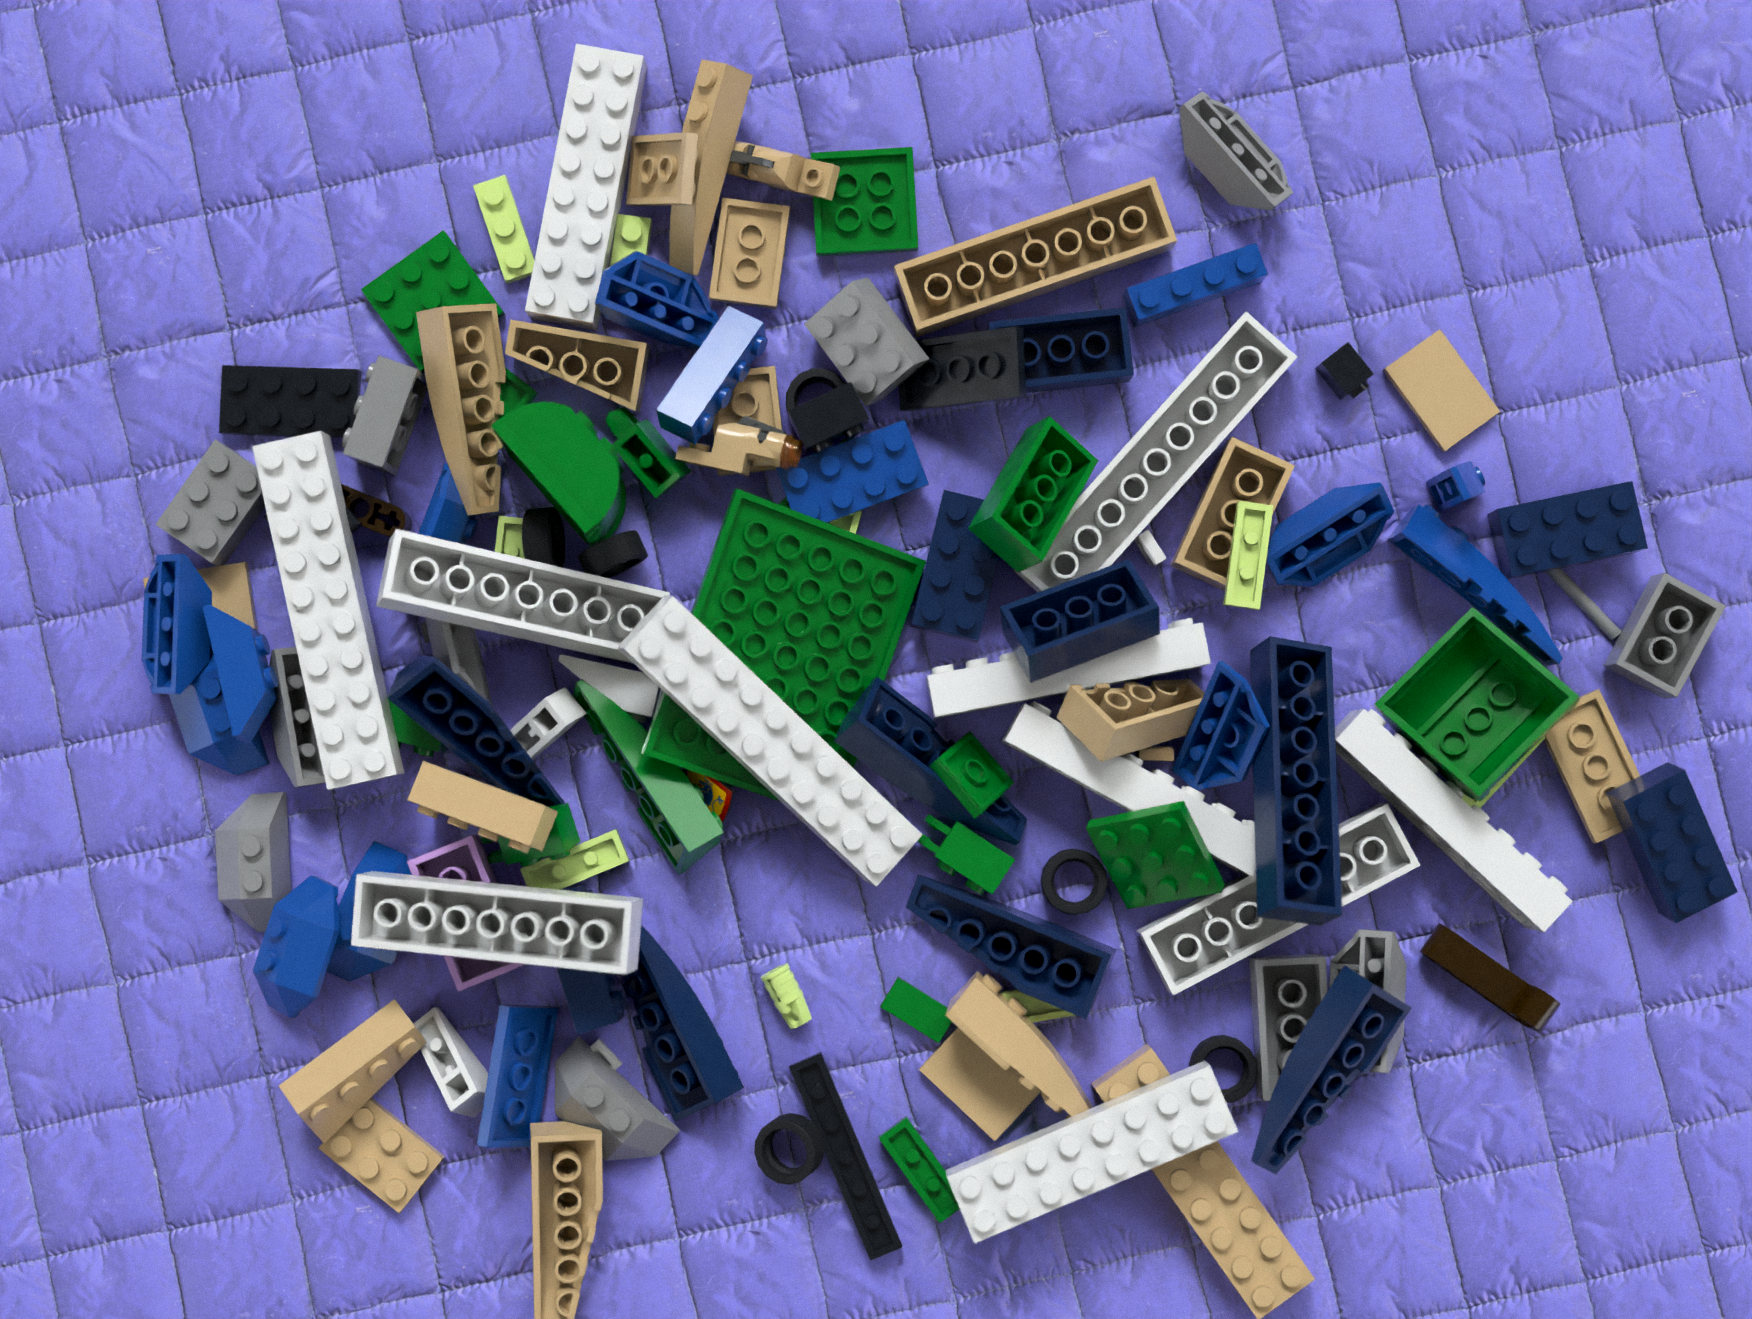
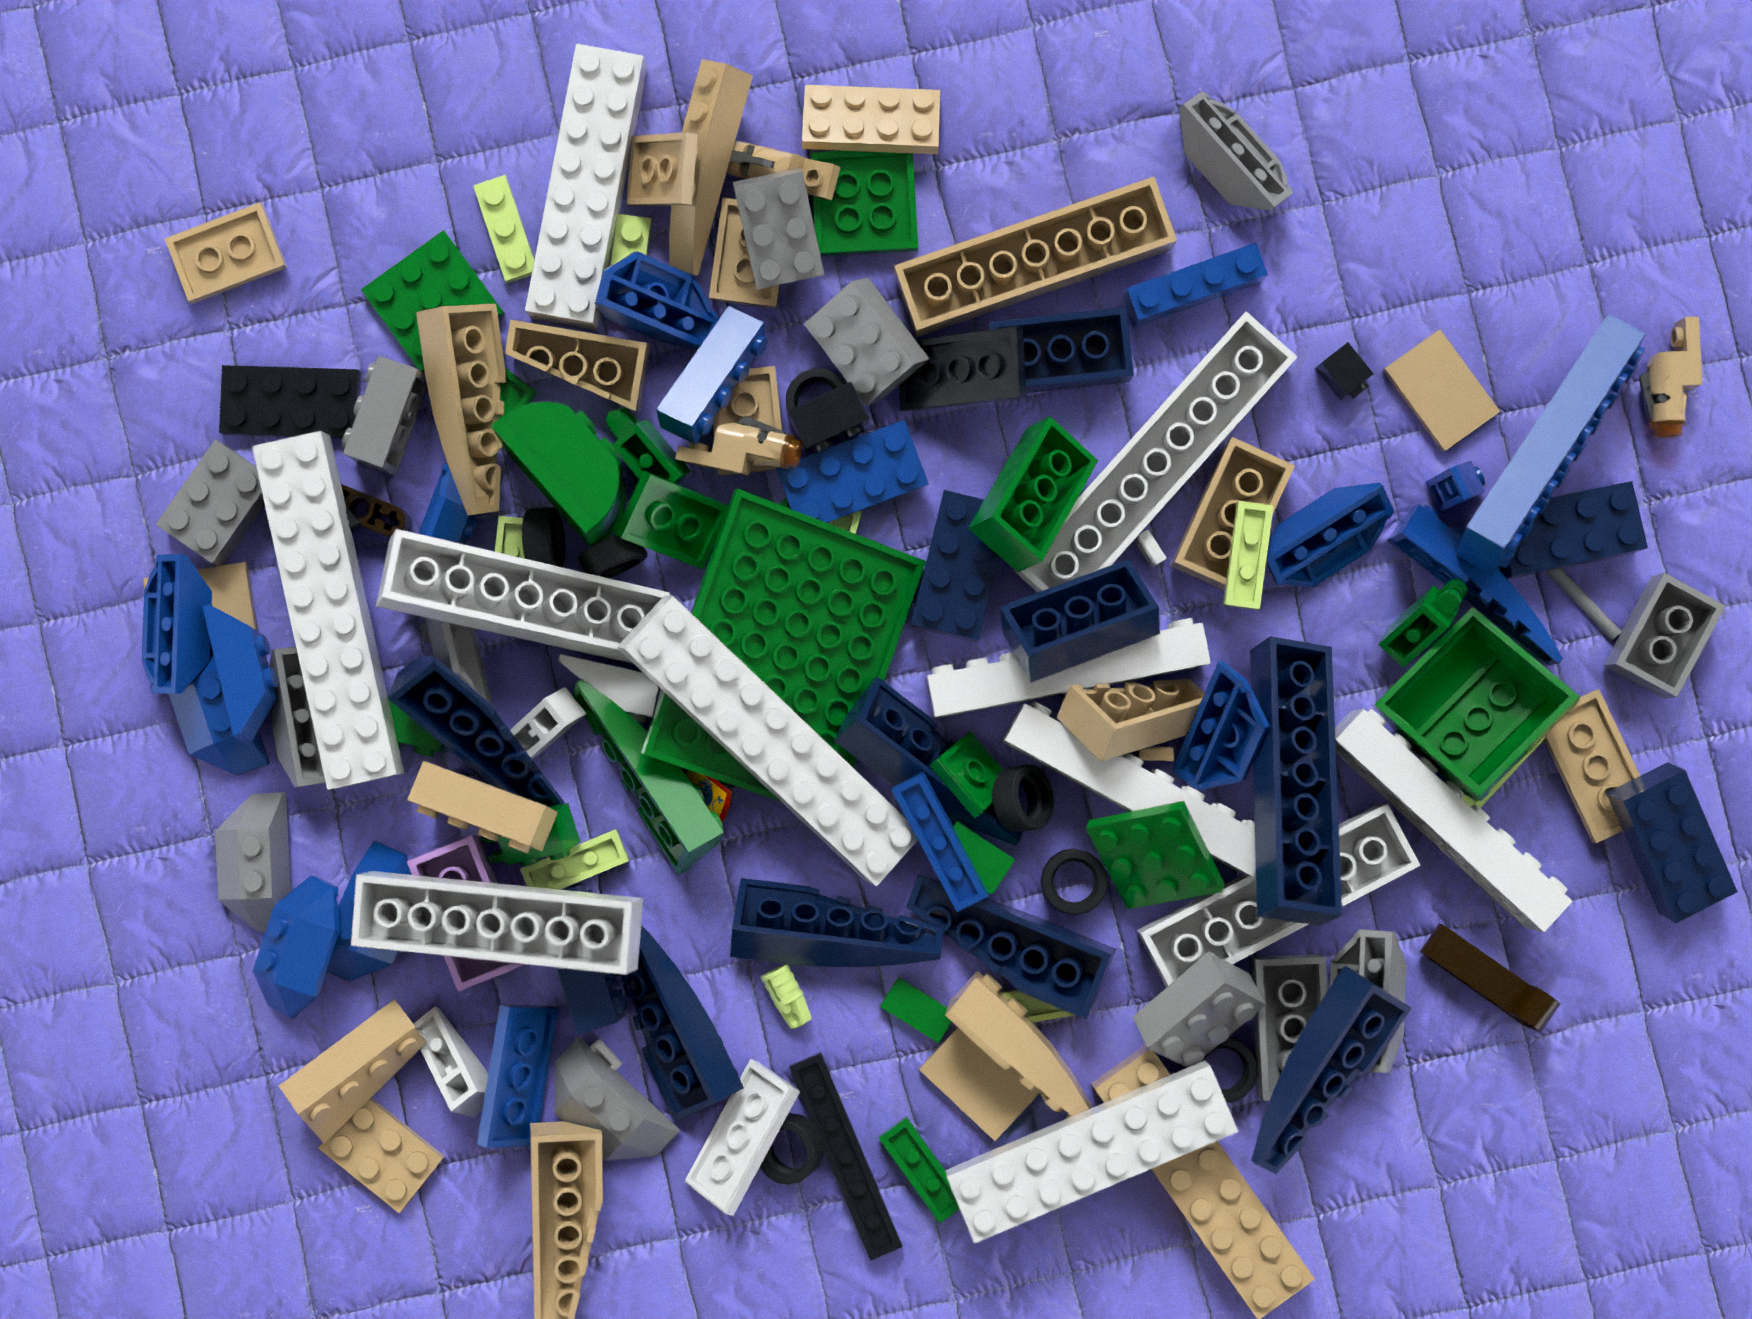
none -> tan plate [165,202,287,304]
none -> green plate [615,471,728,569]
none -> white tile [684,1059,800,1216]
none -> dark blue wedge [730,878,943,967]
none -> light grey brick [733,168,824,290]
none -> tan plate [802,85,940,154]
none -> blue plate [891,771,989,912]
none -> black tyre [992,764,1054,832]
none -> light grey brick [1133,951,1266,1068]
none -> green hinge [1378,578,1468,668]
none -> brick [1456,314,1646,576]
none -> tan plate [1639,317,1702,438]

